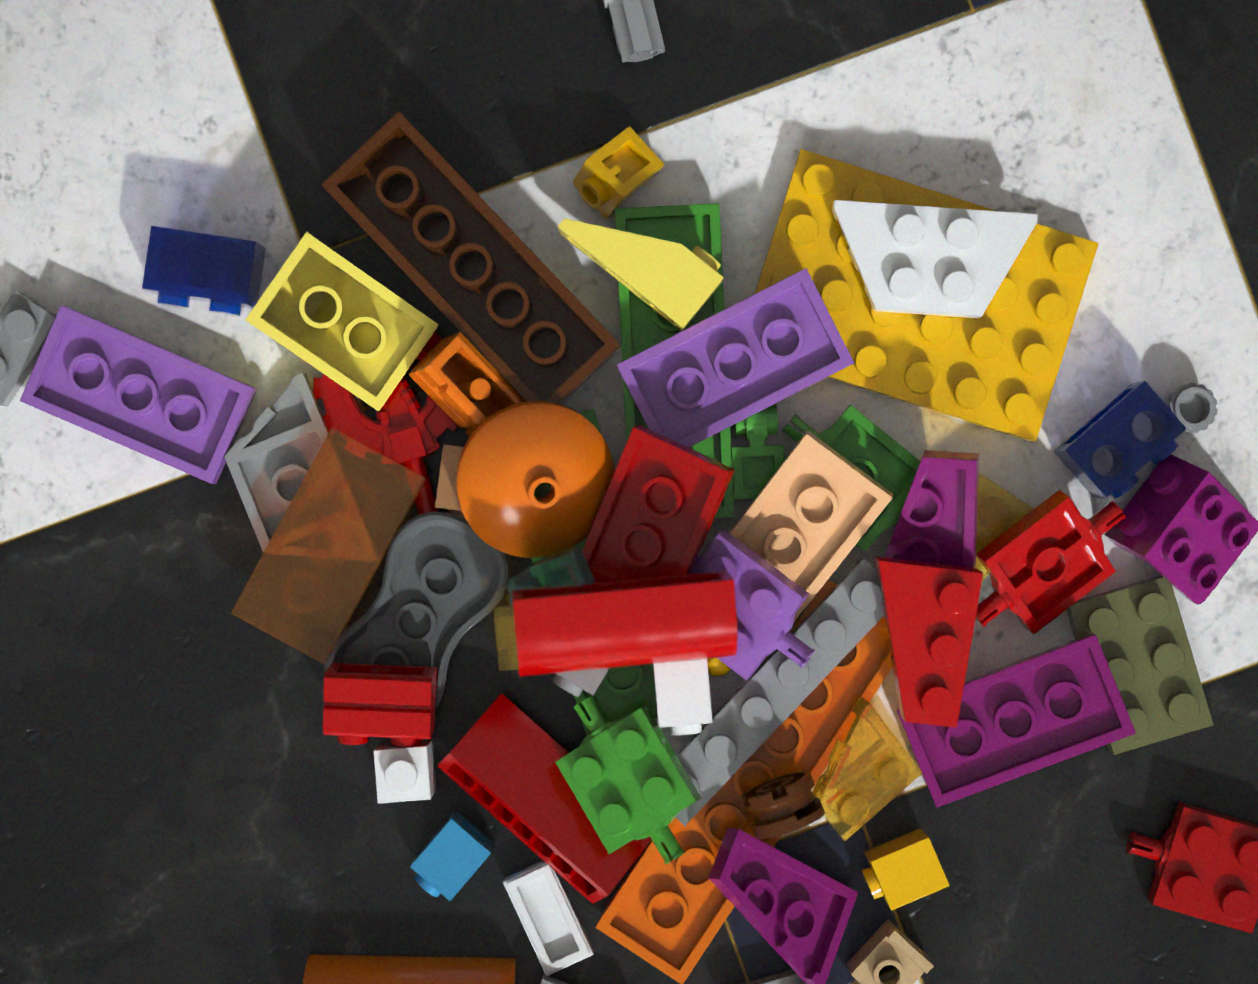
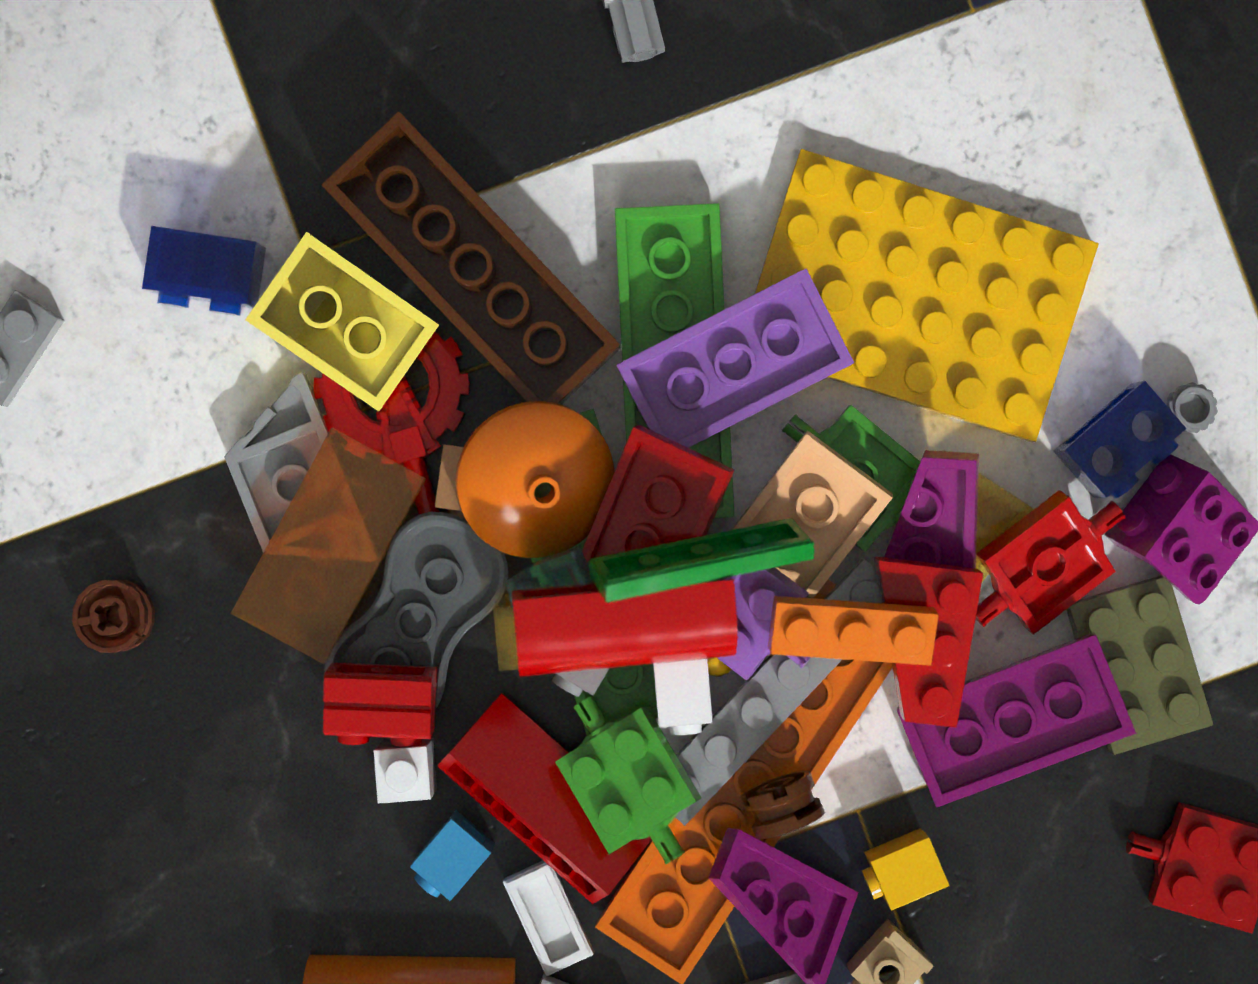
medium lavender plate [20,305,257,484] -> none
orange brick [408,332,526,437] -> none
light yellow slope [557,218,724,332] -> none
yellow bracket [573,126,665,219] -> none
bright green plate [731,403,785,500] -> none
clear yellow wing [812,697,922,841] -> none
white wing [832,200,1038,318] -> none
none -> copper wheel [72,580,155,653]
none -> green tile [588,518,814,603]
none -> orange plate [768,596,939,665]

